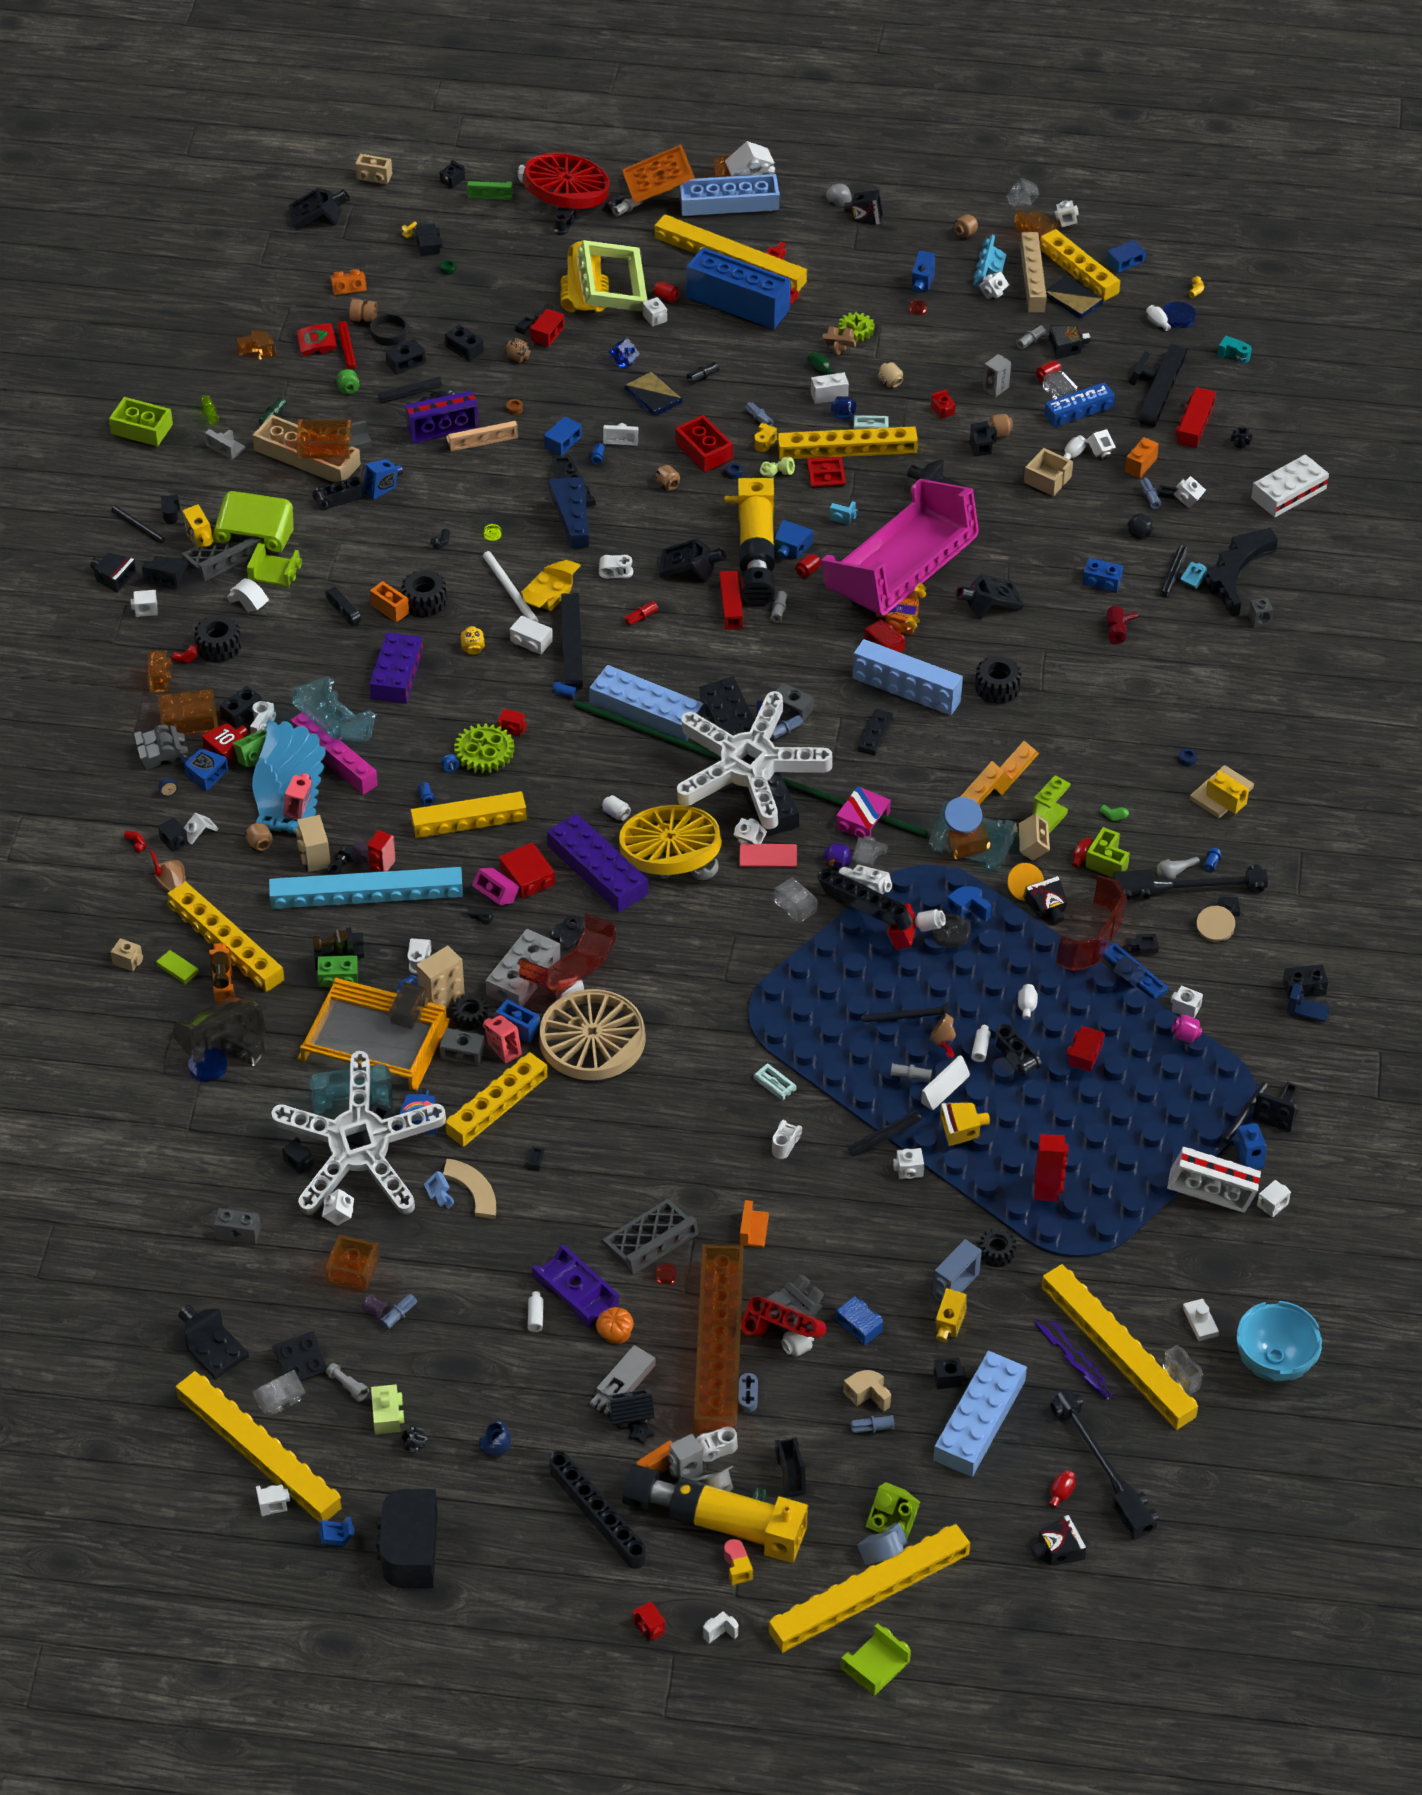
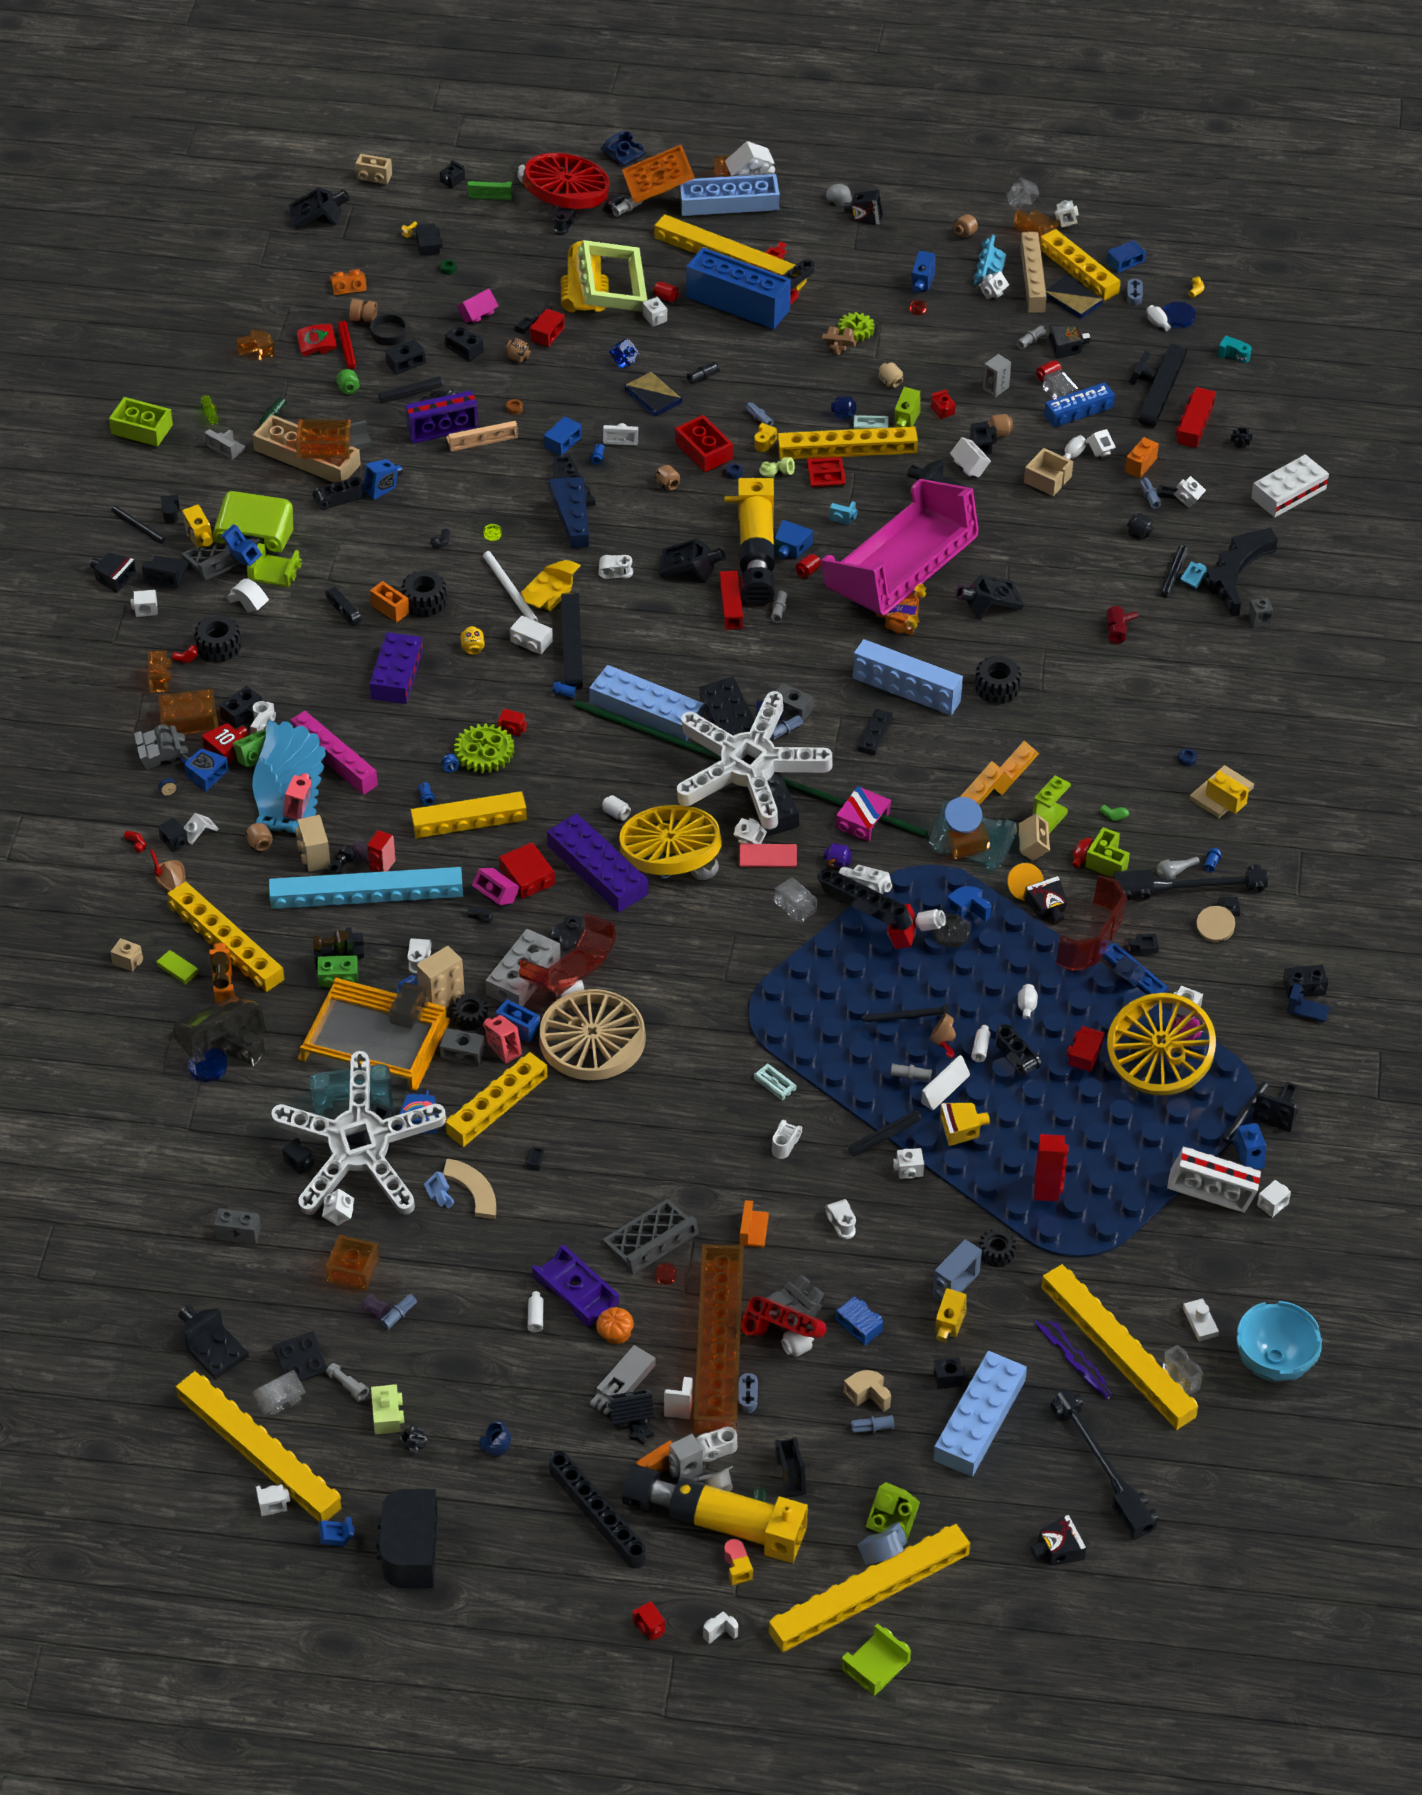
clear light blue windscreen [292,676,375,743] -> none
red axle [624,601,658,625] -> none
dark green plant [807,352,834,375] -> none
white brick [811,372,849,404] -> none
clear brick [853,836,888,867] -> none
red brick [865,619,905,652] -> none
red plant [1049,1470,1076,1508] -> none
blue brick [1082,558,1124,593] -> none
none -> blue brick [221,524,262,566]
none -> dark pink brick [456,289,498,324]
none -> dark blue slope [600,131,646,166]
none -> white panel [664,1377,692,1419]
none -> black beam [782,259,815,290]
none -> white piece [825,1199,856,1239]
none -> lime torso [894,387,921,427]
none -> white brick [950,437,991,477]
none -> yellow piece [1107,993,1216,1096]
none -> sand blue beam [1127,279,1143,306]

